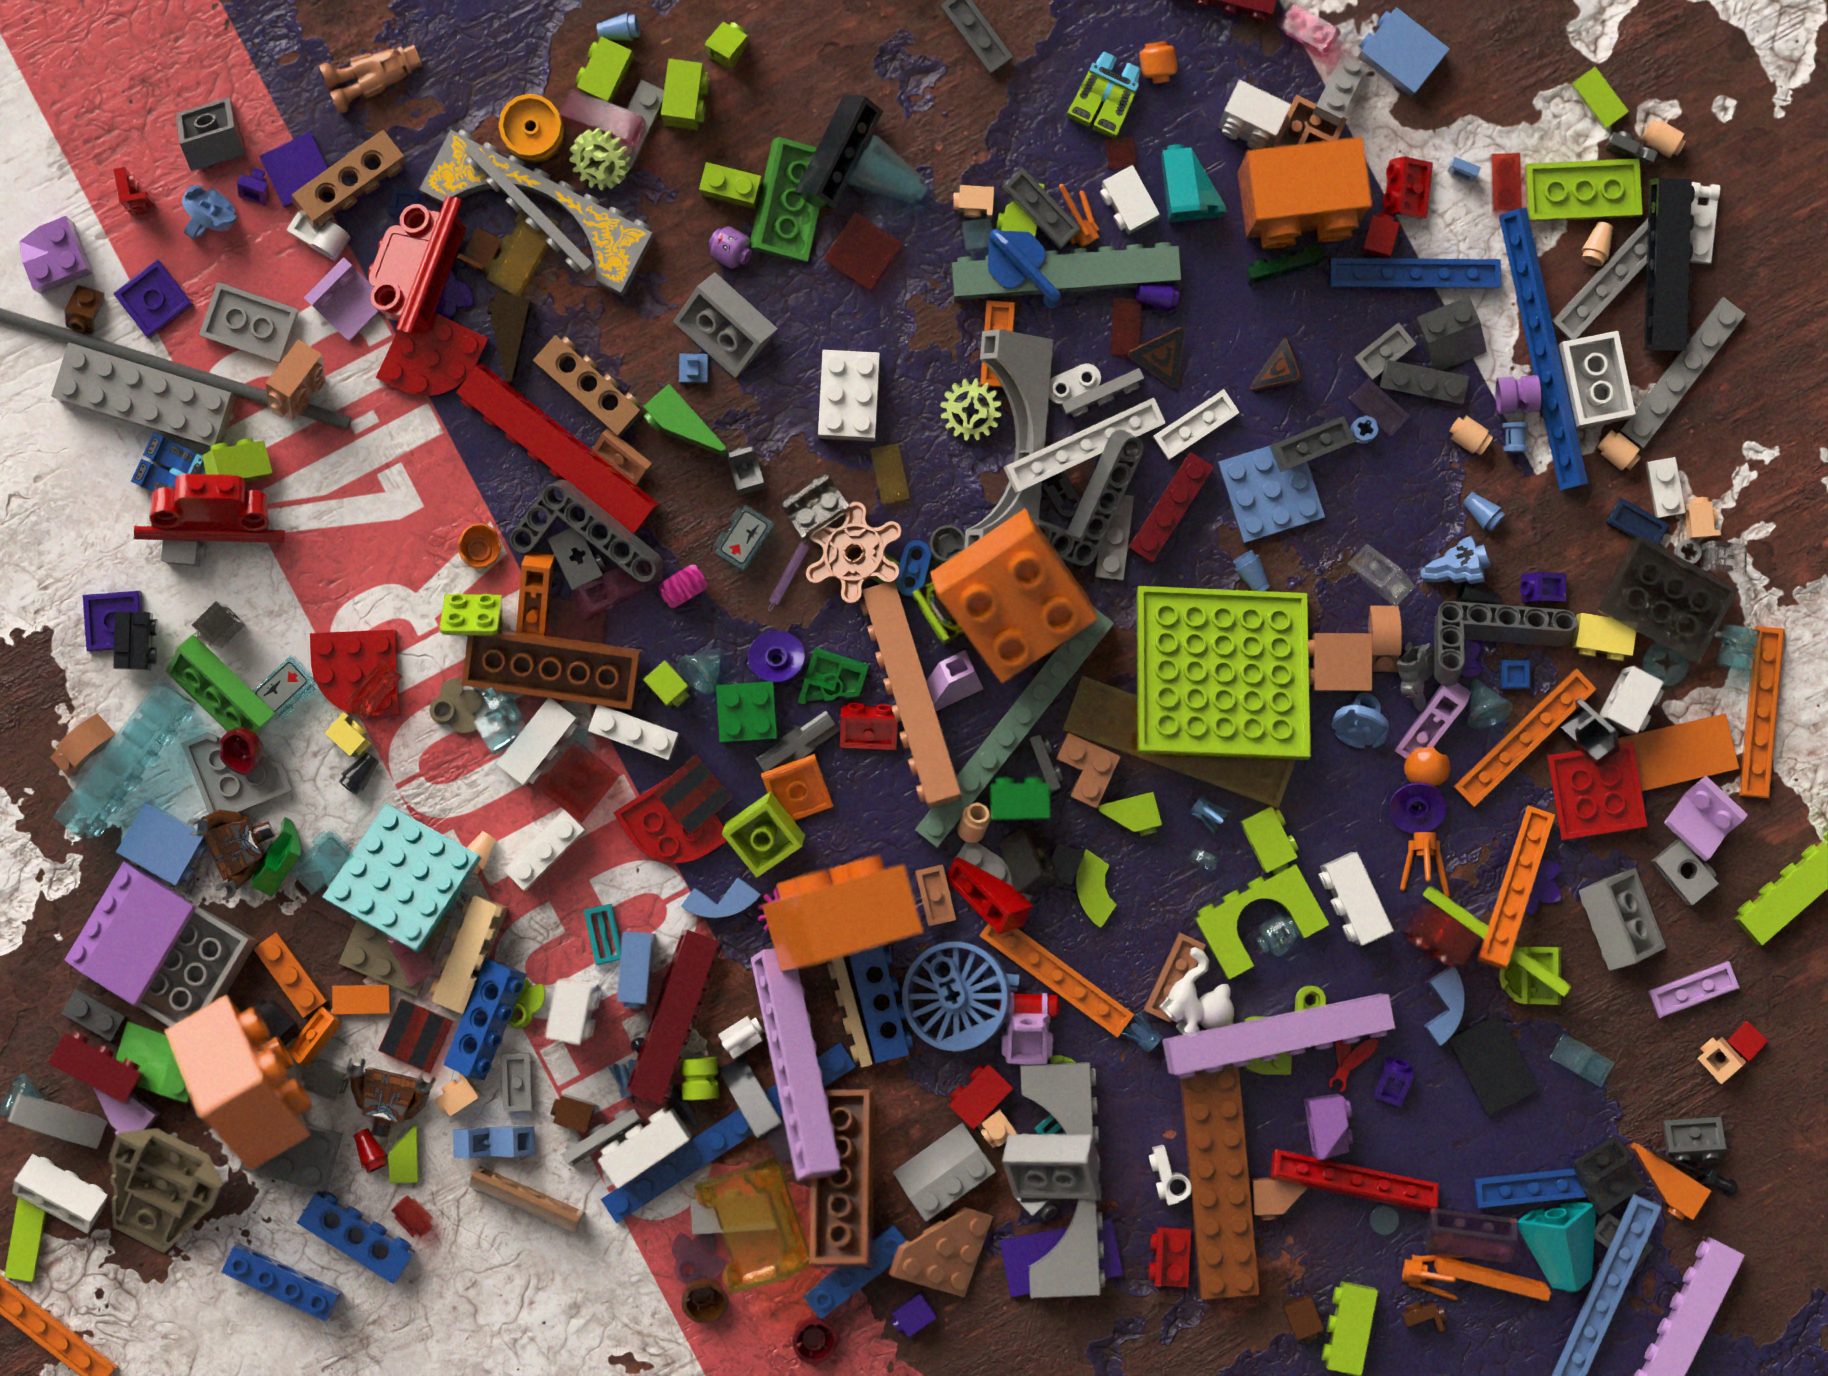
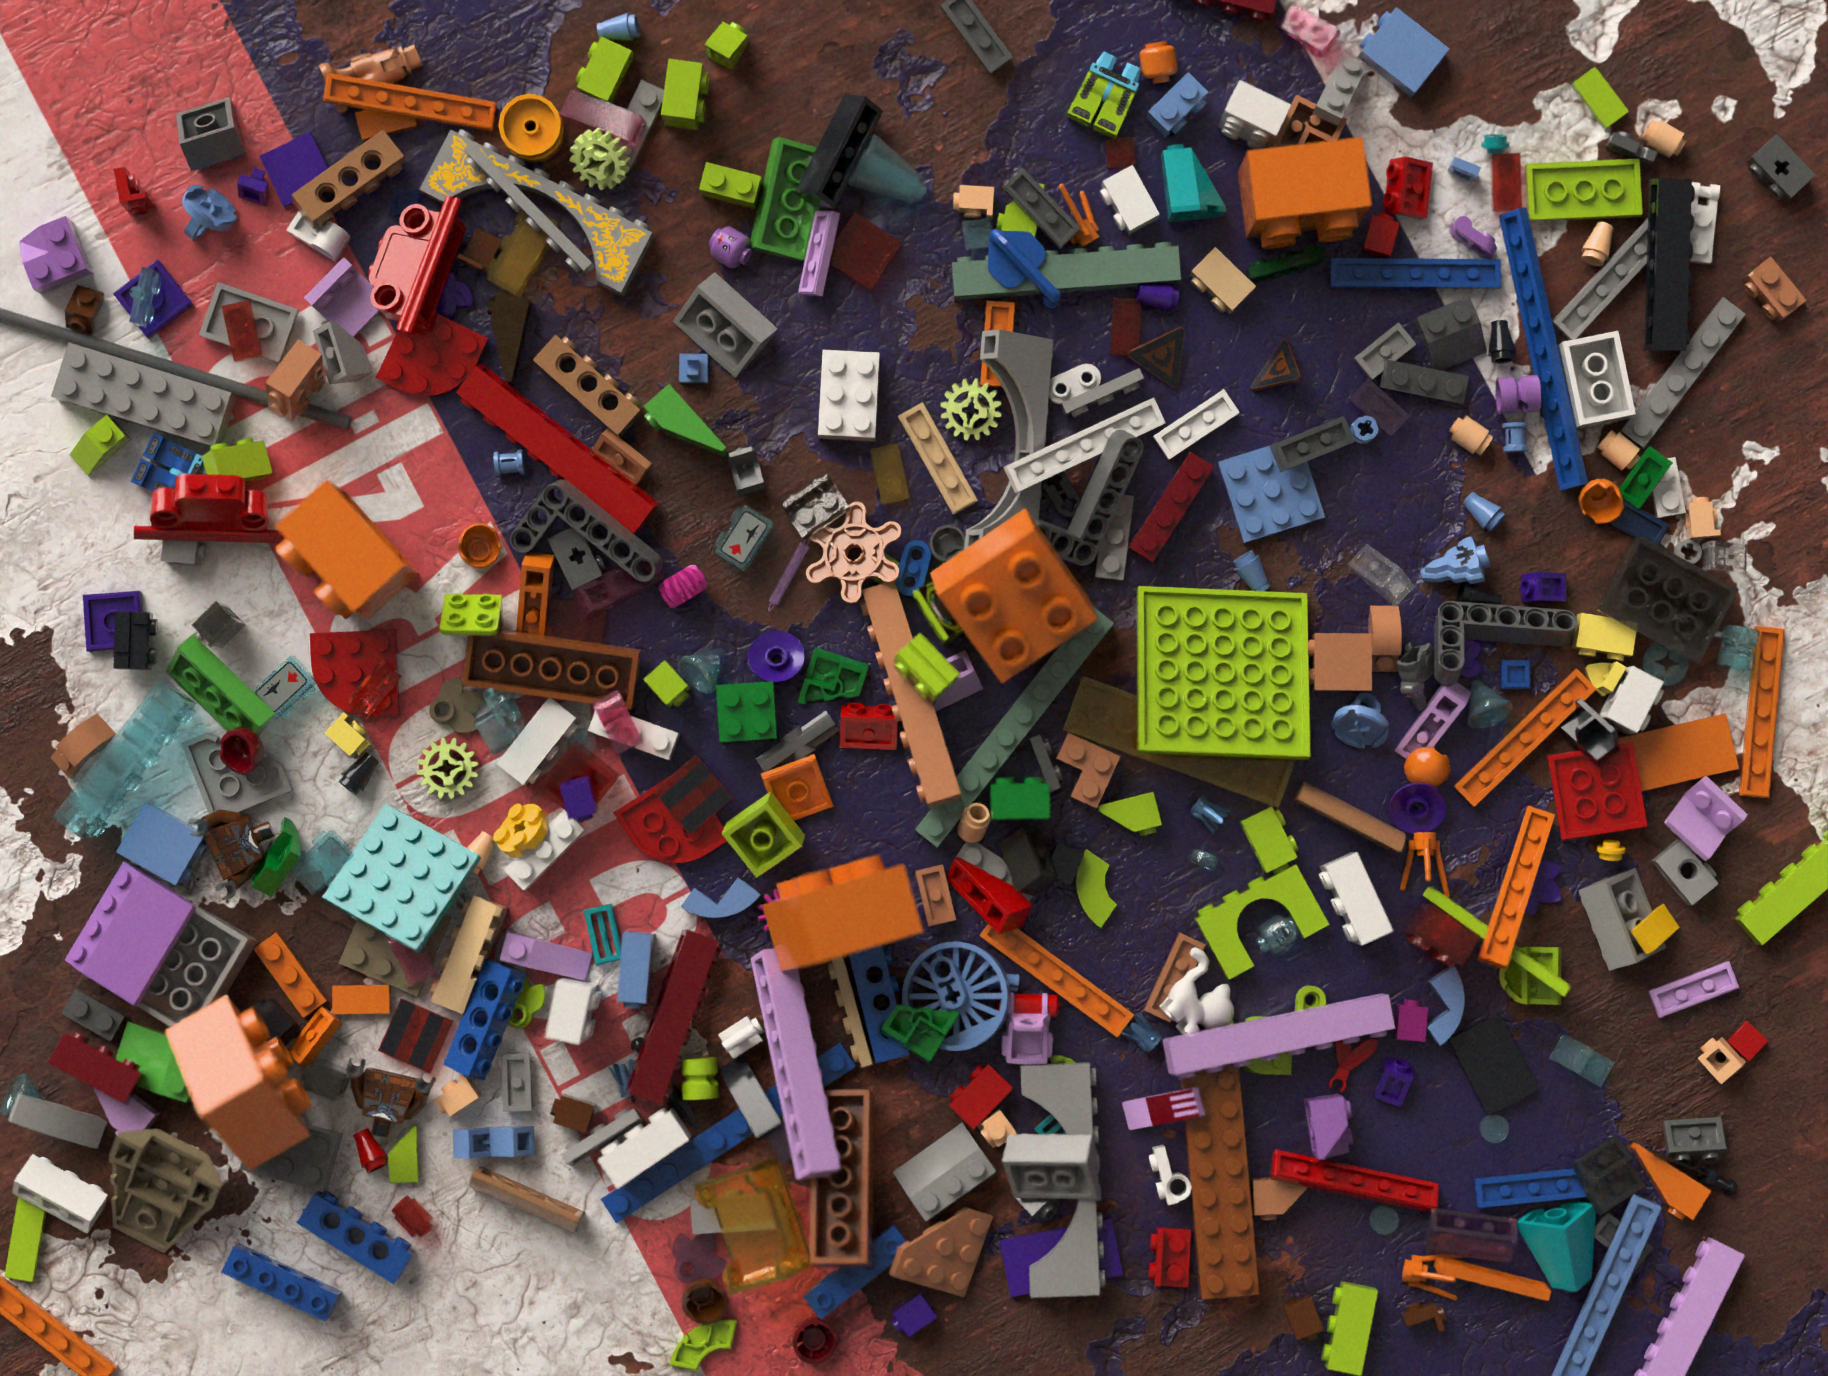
none -> lime slope [69,414,132,476]
none -> clear light blue plate [129,267,161,328]
none -> clear red plate [221,300,263,363]
none -> orange brick [275,479,420,619]
none -> light grey slope [313,321,372,385]
none -> orange tile [323,73,496,132]
none -> orange tile [355,110,418,142]
none -> yellowish green gear [417,738,479,799]
none -> medium blue bush [493,449,525,477]
none -> yellow plate [493,804,549,858]
none -> lavender slope [500,932,593,981]
none -> dark purple brick [560,776,598,822]
none -> clear pink plate [592,690,643,755]
none -> lime tile [669,1319,737,1371]
none -> lavender tile [798,211,840,296]
none -> green slope [881,1005,959,1063]
none -> lime brick [894,633,960,702]
none -> tan tile [898,402,978,515]
none -> tile [1122,1087,1205,1130]
none -> medium blue brick [1146,72,1208,138]
none -> tan brick [1190,247,1256,314]
none -> medium nougat slope [1293,780,1406,853]
none -> magenta brick [1393,999,1428,1042]
none -> medium lavender plate [1449,216,1497,259]
none -> clear light blue tile [1479,1114,1509,1143]
none -> teal plate [1481,134,1510,154]
none -> black cone [1488,320,1516,364]
none -> orange hair [1578,478,1624,524]
none -> light yellow tile [1584,662,1626,696]
none -> yellow plate [1597,840,1626,861]
none -> green plate [1619,446,1673,509]
none -> yellow tile [1631,904,1680,955]
none -> nougat bracket [1742,257,1806,323]
none -> dark grey brick [1746,134,1816,202]

